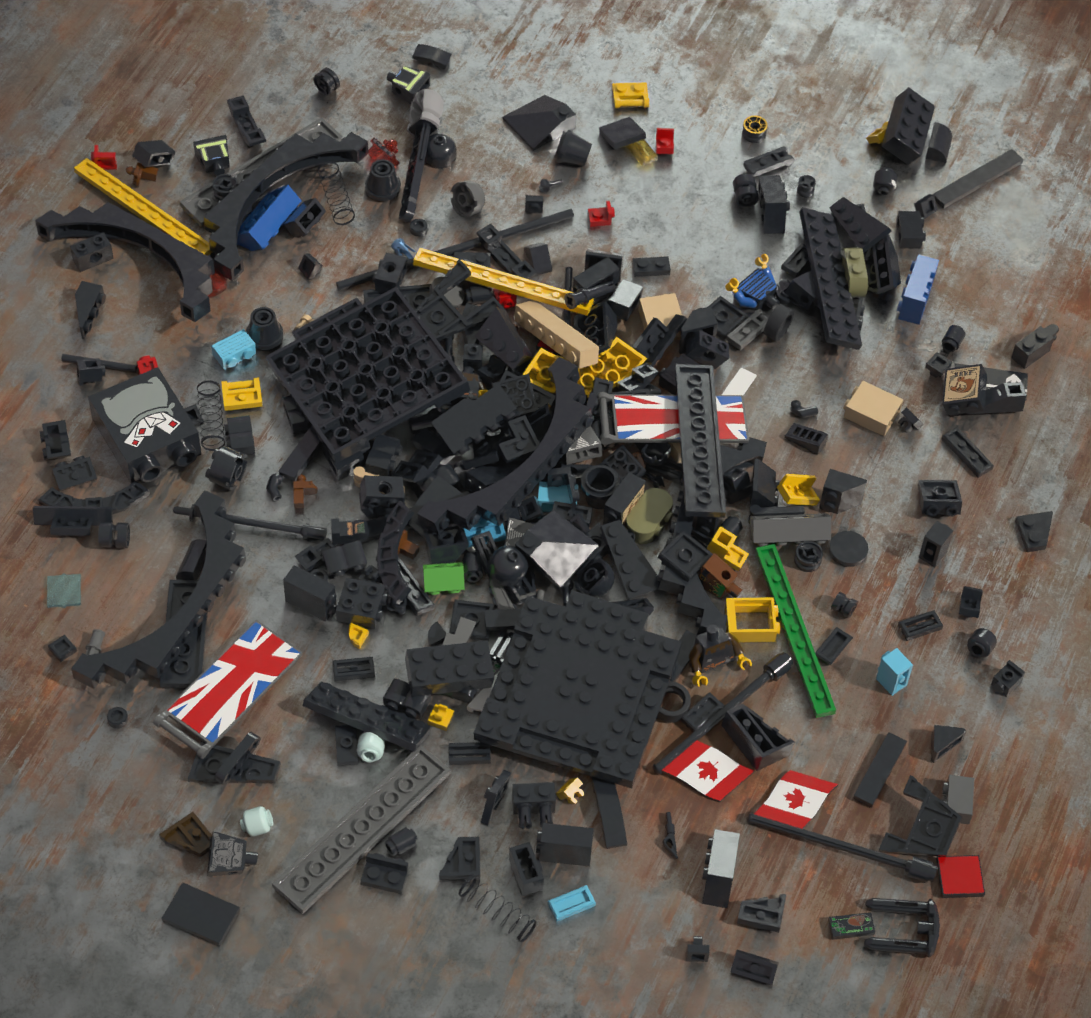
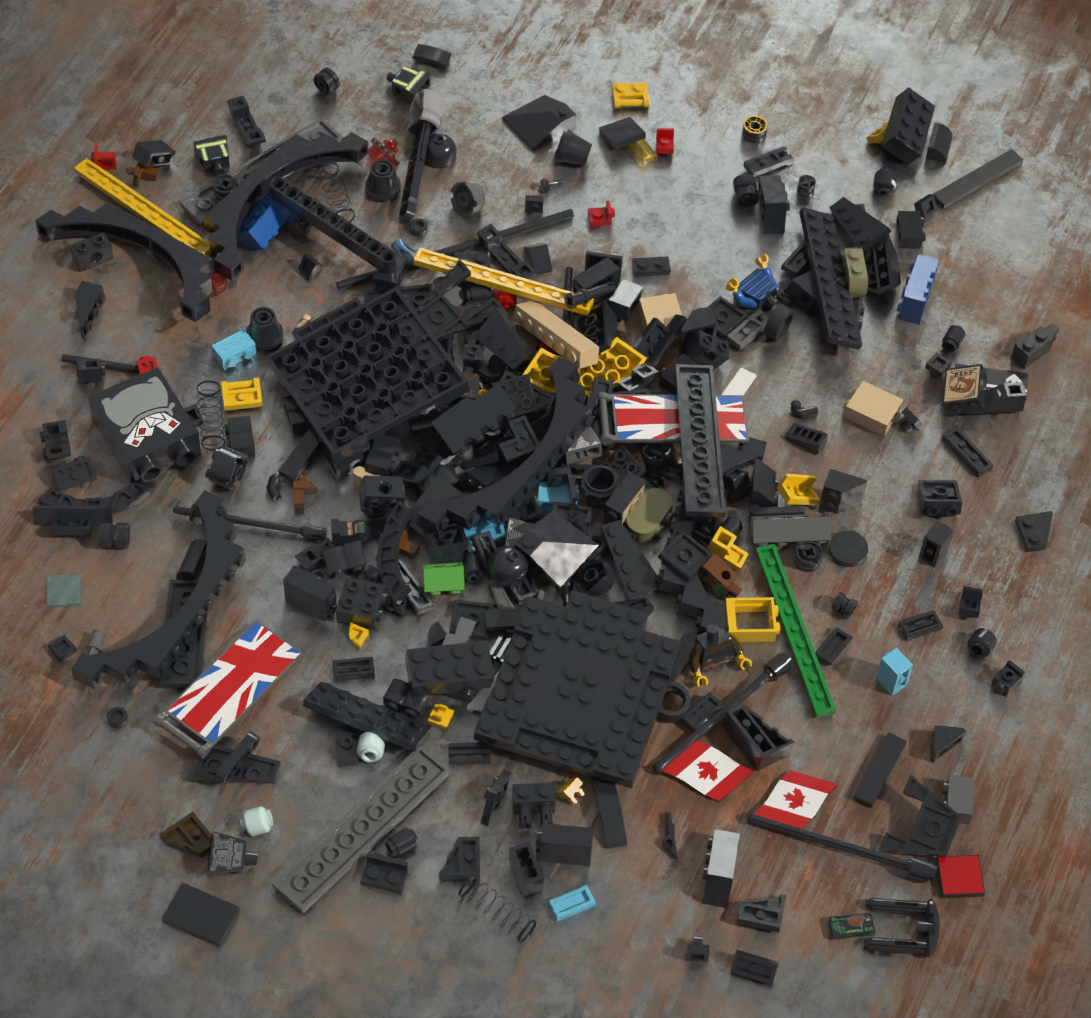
none -> black beam [269,177,396,274]

